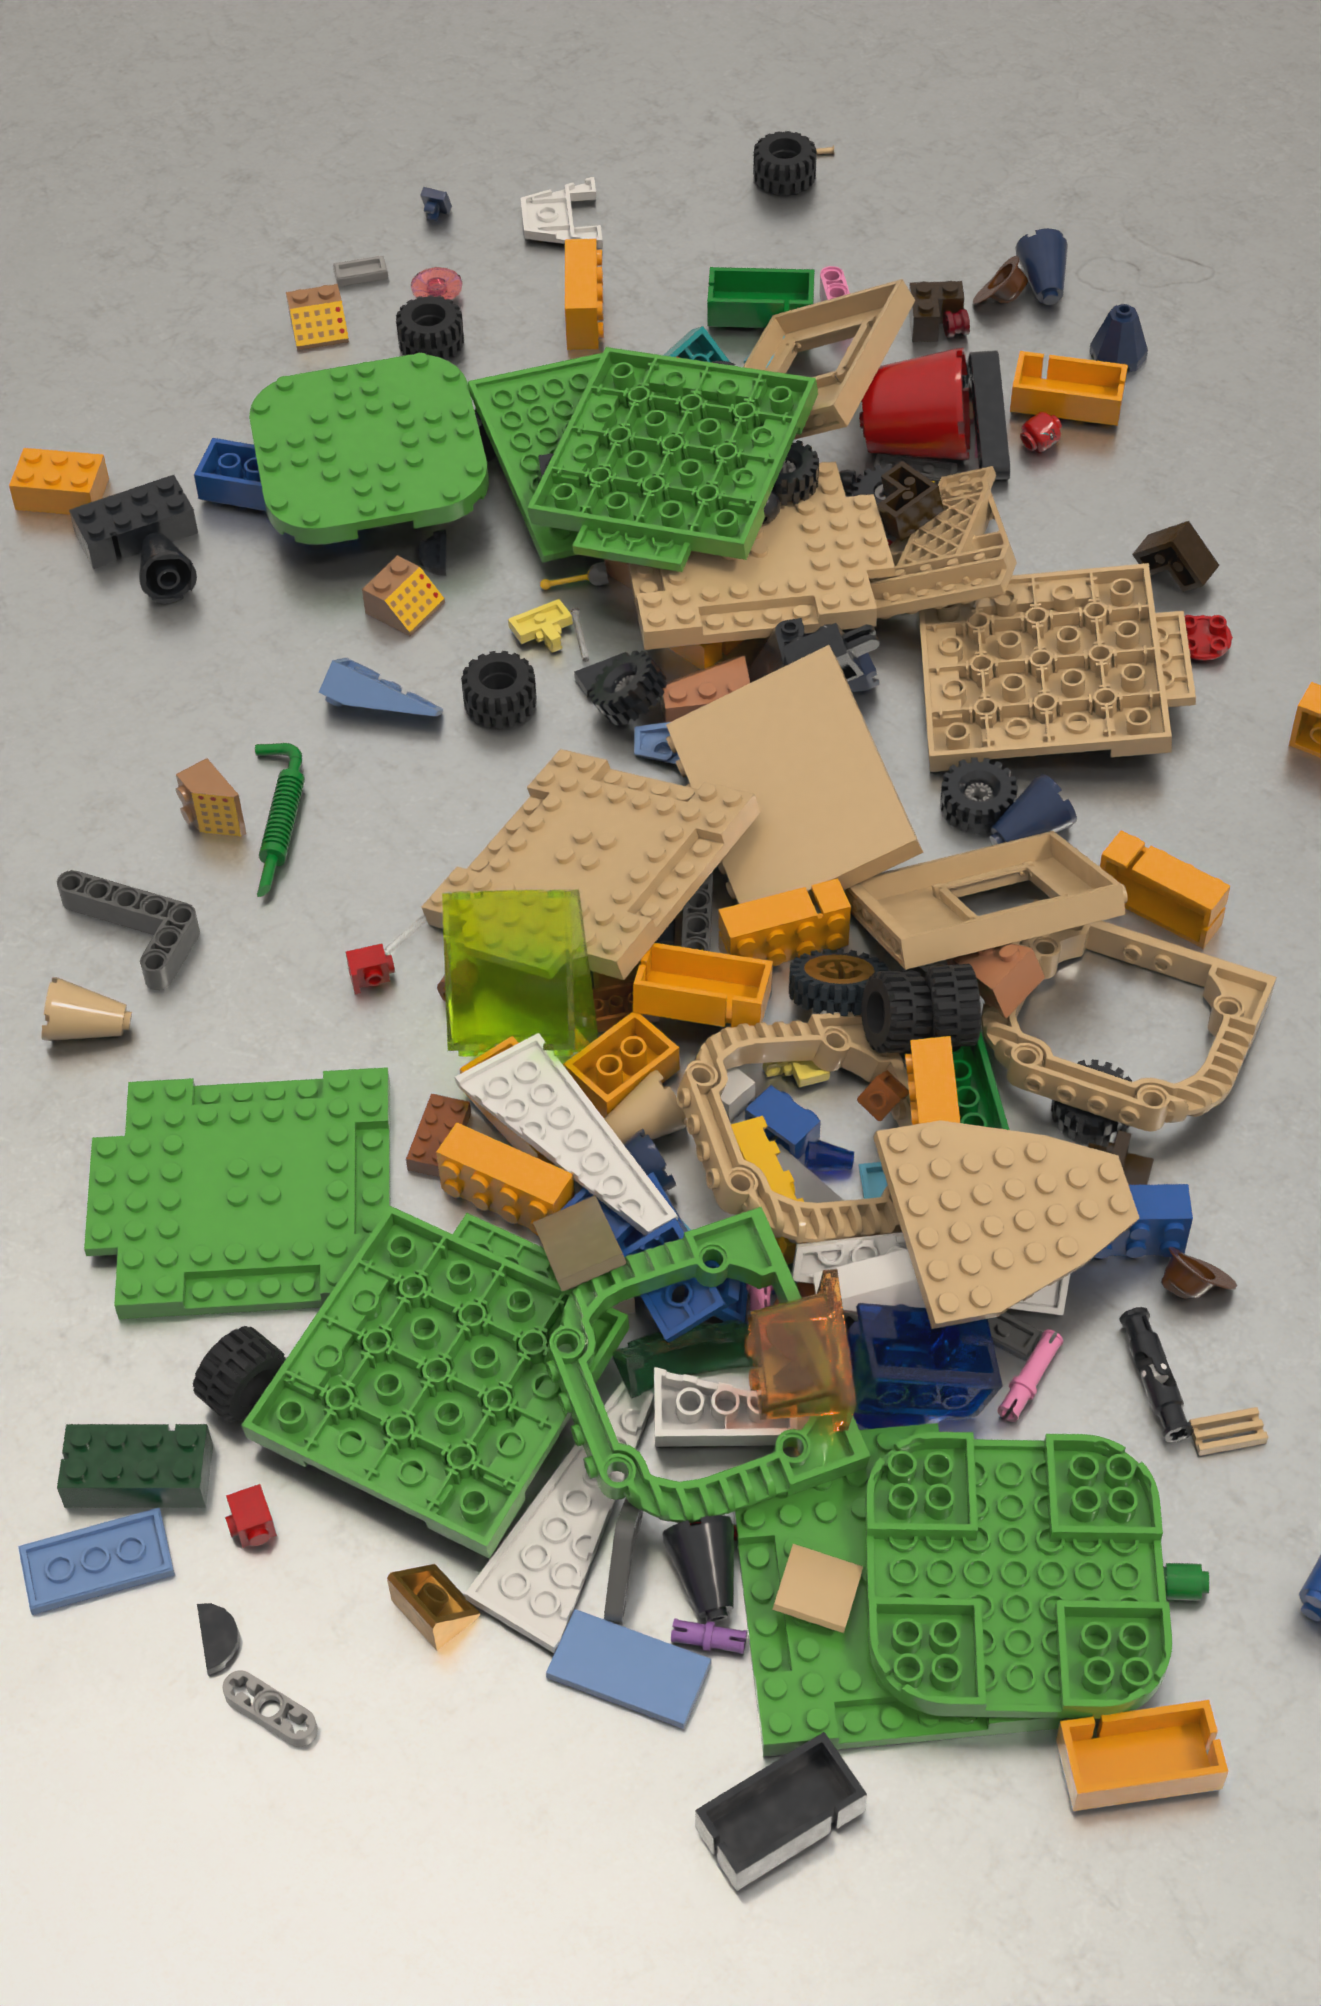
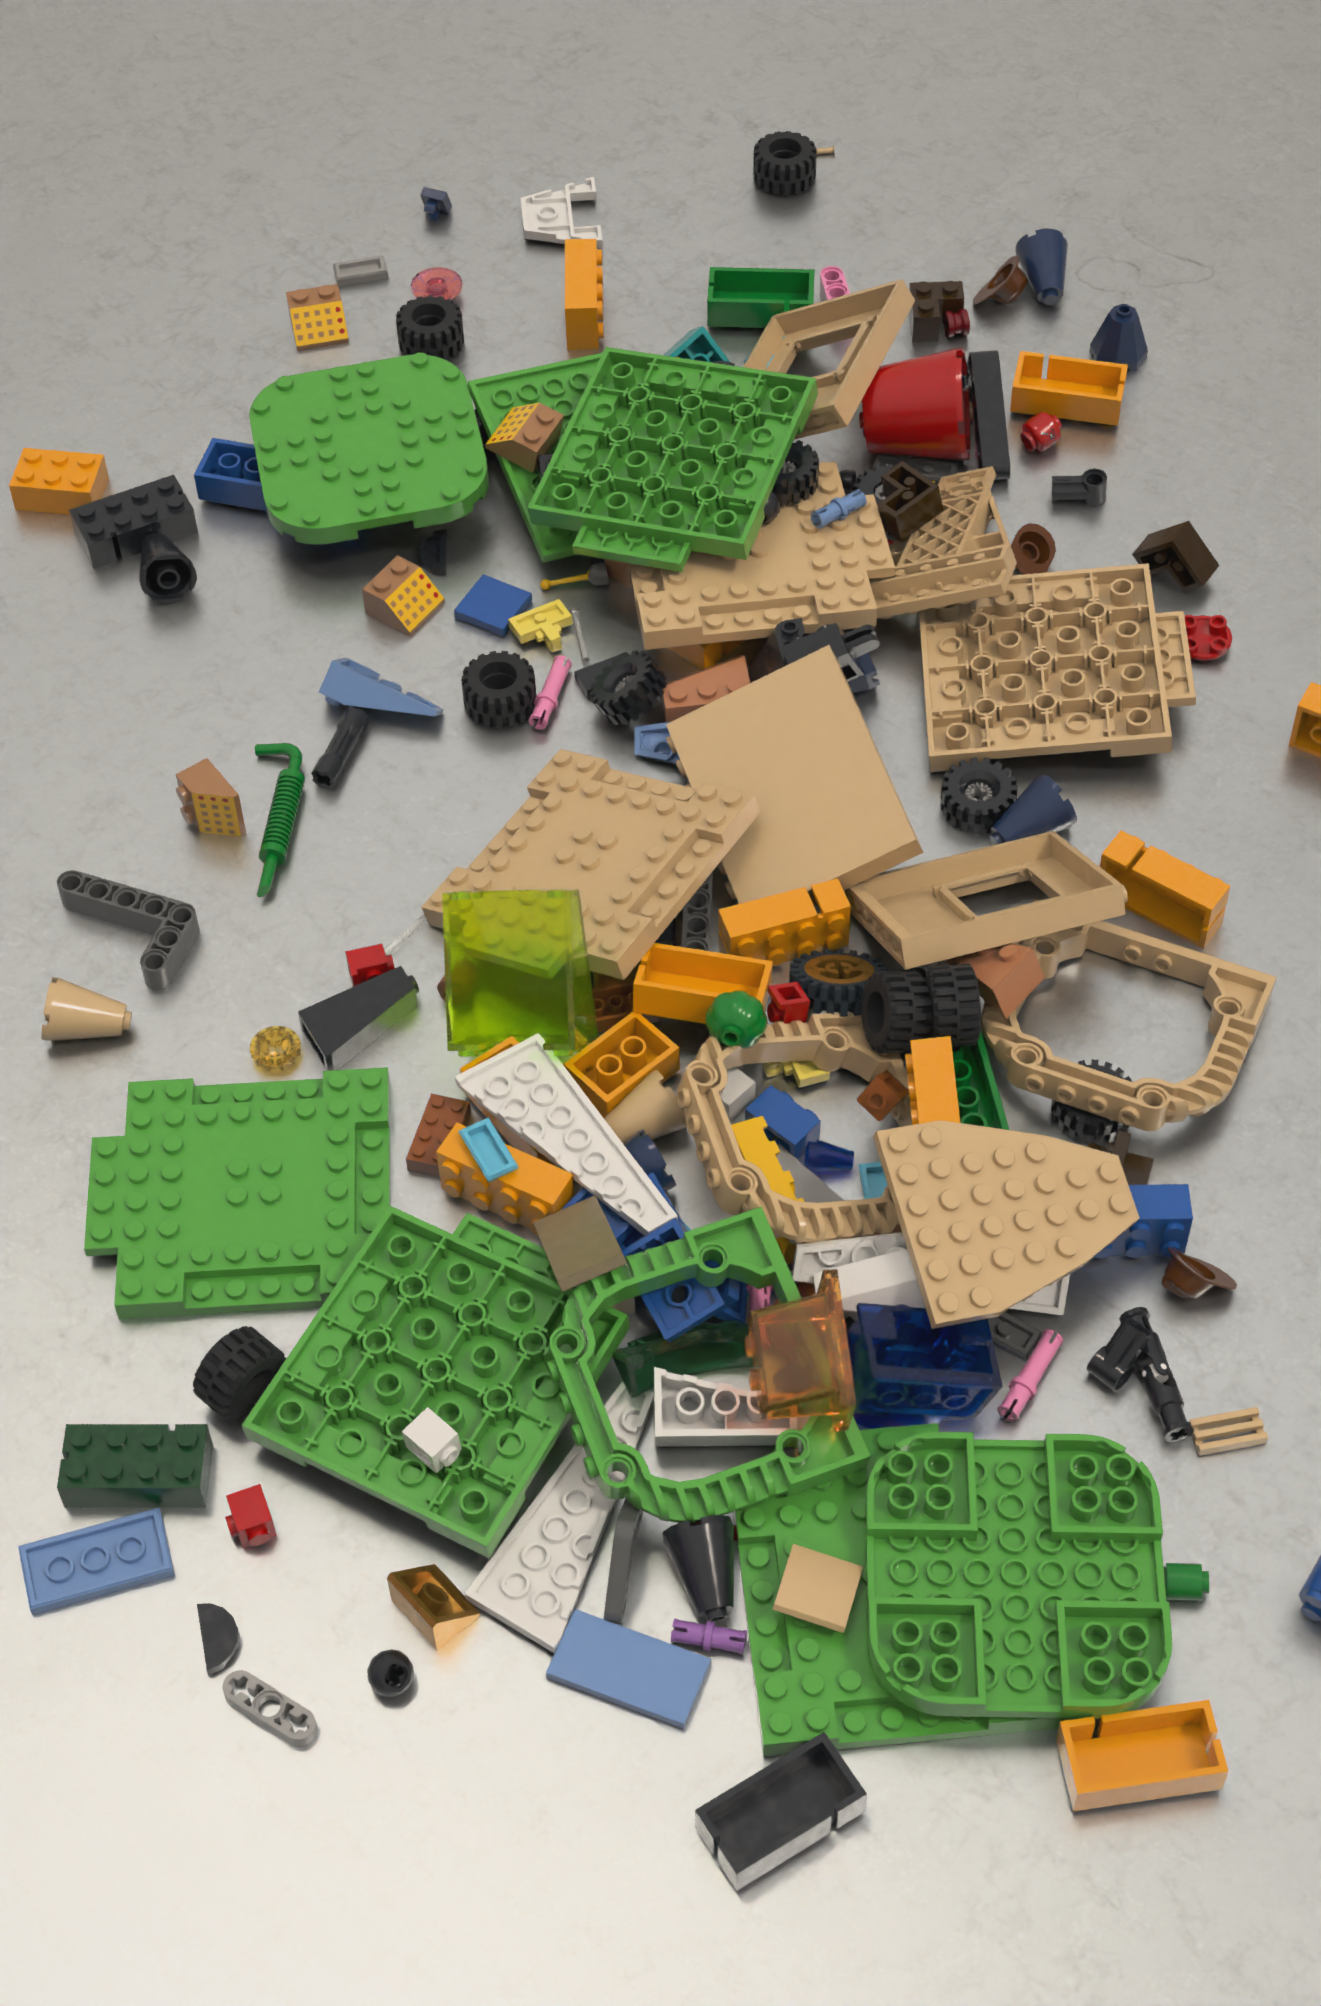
none -> clear yellow gear [250,1026,301,1071]
none -> black slope [298,966,419,1071]
none -> black axle [311,707,369,789]
none -> black piece [367,1649,414,1697]
none -> white brick [402,1407,462,1473]
none -> blue tile [454,574,532,637]
none -> medium azure tile [458,1117,518,1182]
none -> medium nougat slope [485,402,564,473]
none -> bright pink pin [529,655,572,730]
none -> green plant [705,990,768,1049]
none -> red brick [767,982,810,1024]
none -> medium blue pin [811,489,867,529]
none -> reddish brown piece [1011,523,1056,574]
none -> black piece [1052,468,1107,506]
none -> black piece [1087,1318,1152,1392]

